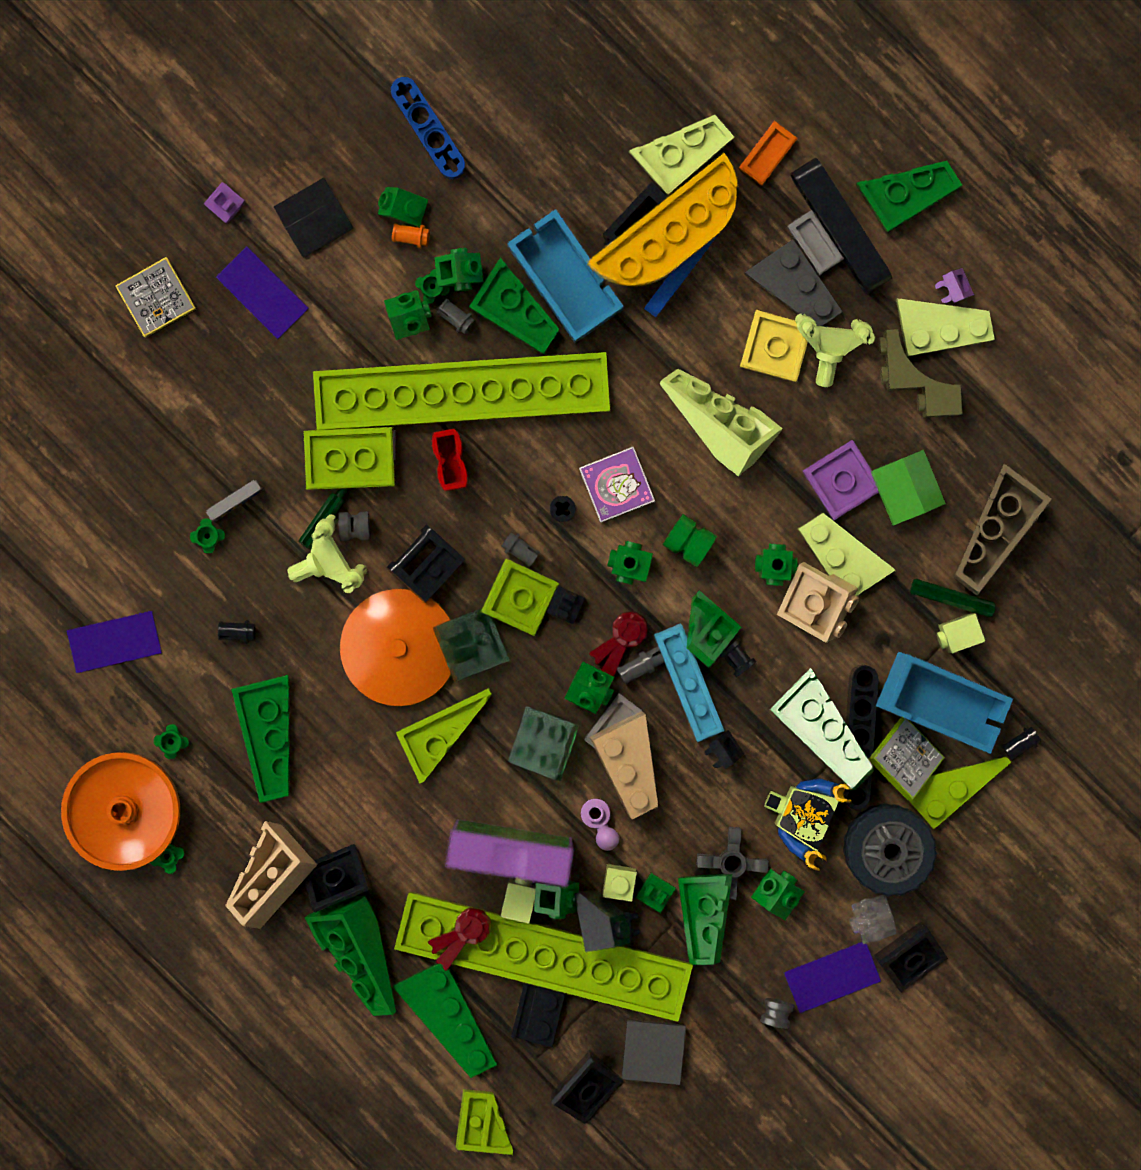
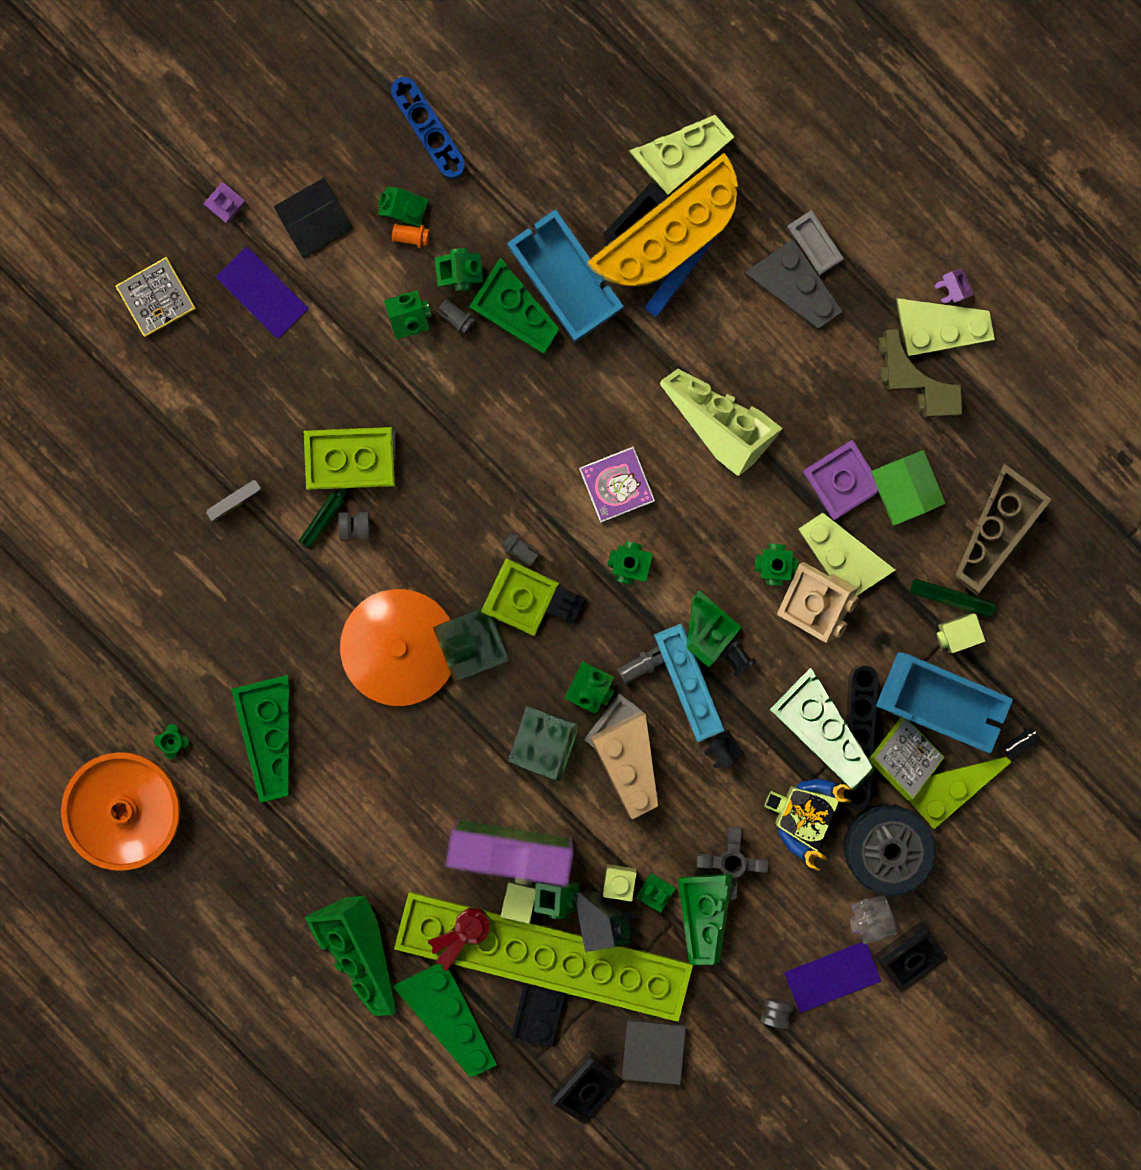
dark purple sticker [66,611,162,673] -> none
green plate [150,844,184,874] -> none
green plate [190,518,225,553] -> none
black pin [218,620,256,644] -> none
tan wedge [226,821,317,929] -> none
yellowish green axle [287,514,367,593] -> none
black slope [304,844,372,913] -> none
lime plate [313,352,610,430] -> none
black plate [386,525,465,603] -> none
lime wing [396,688,492,783] -> none
green plate [415,269,450,304] -> none
red brick [432,429,468,492] -> none
lime wing [456,1089,513,1155] -> none
black bush [550,496,576,522] -> none
lavender plate [581,799,619,851] -> none
dark red piece [589,611,648,677] -> none
green wheel [662,514,717,568] -> none
orange tile [738,120,798,186] -> none
light yellow tile [740,310,808,382] -> none
green brick [751,868,805,920] -> none
black beam [790,158,892,294] -> none
yellowish green axle [795,313,875,387] -> none
green wing [856,161,962,233] -> none

